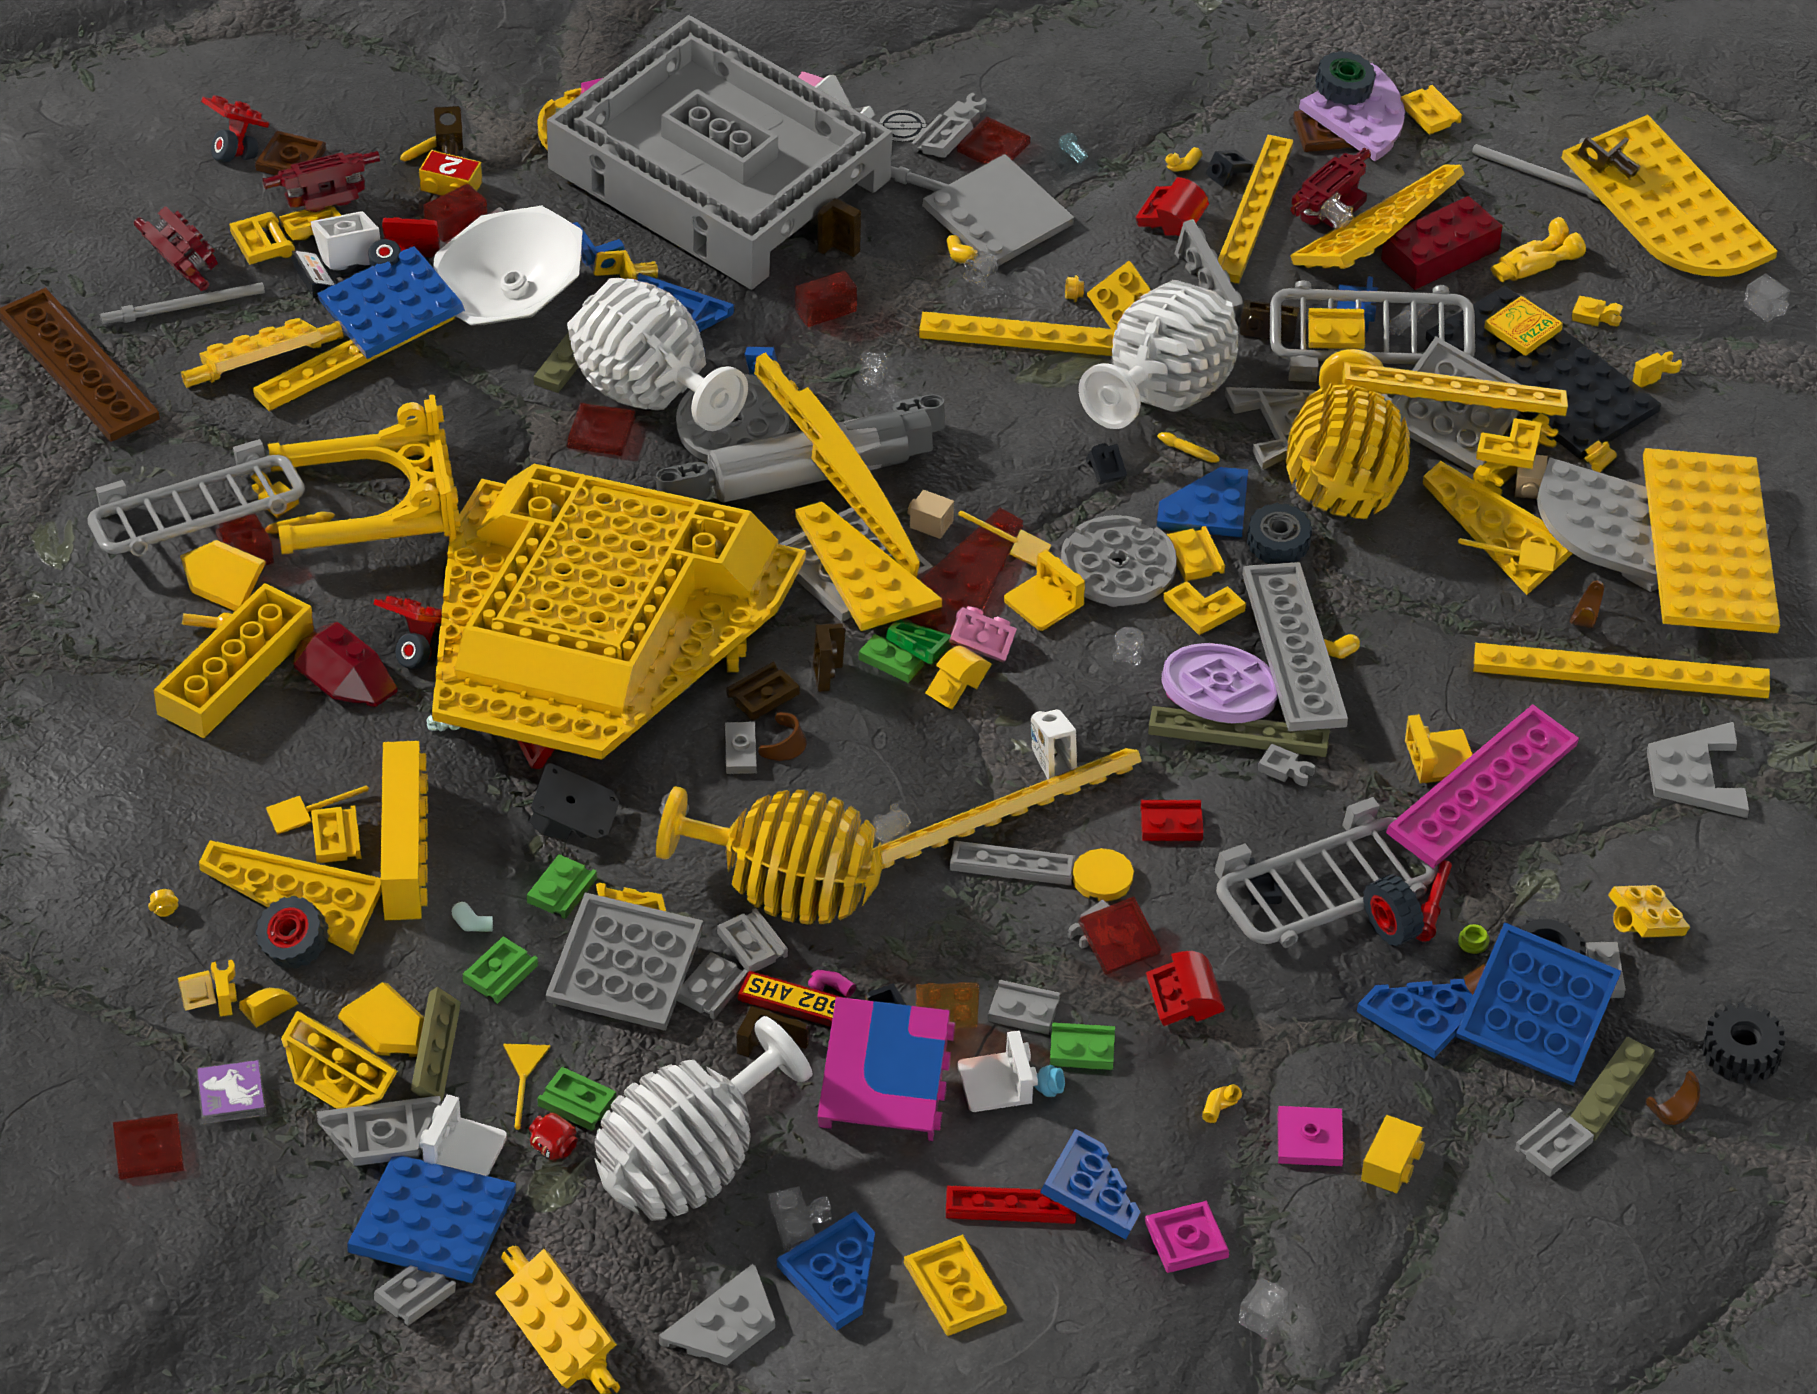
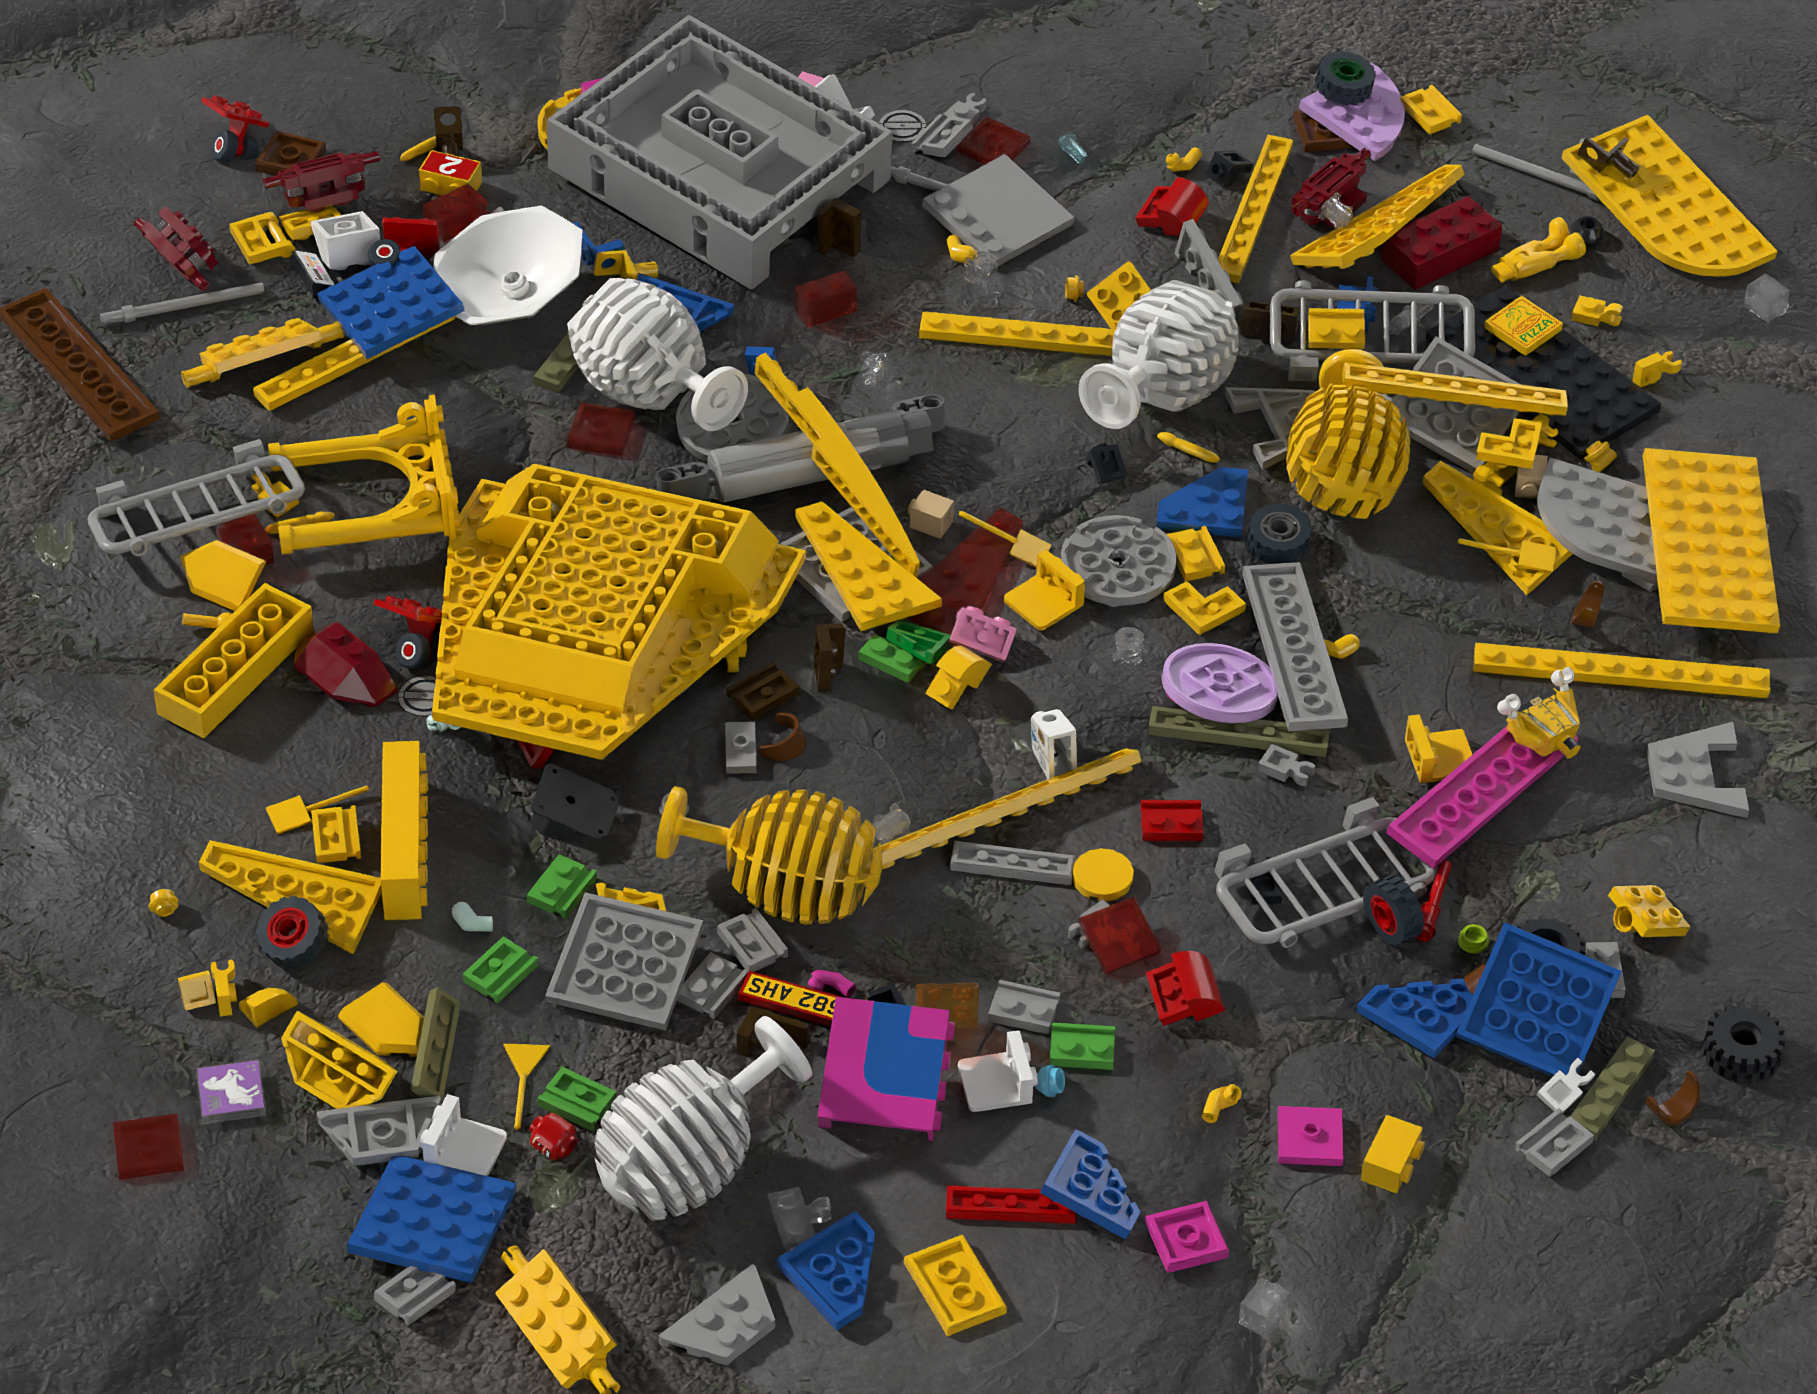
none -> light grey sticker [399,676,436,715]
none -> yellow torso [1497,667,1581,759]
none -> white plate [1537,1058,1595,1114]
none -> black plate [1570,216,1604,245]

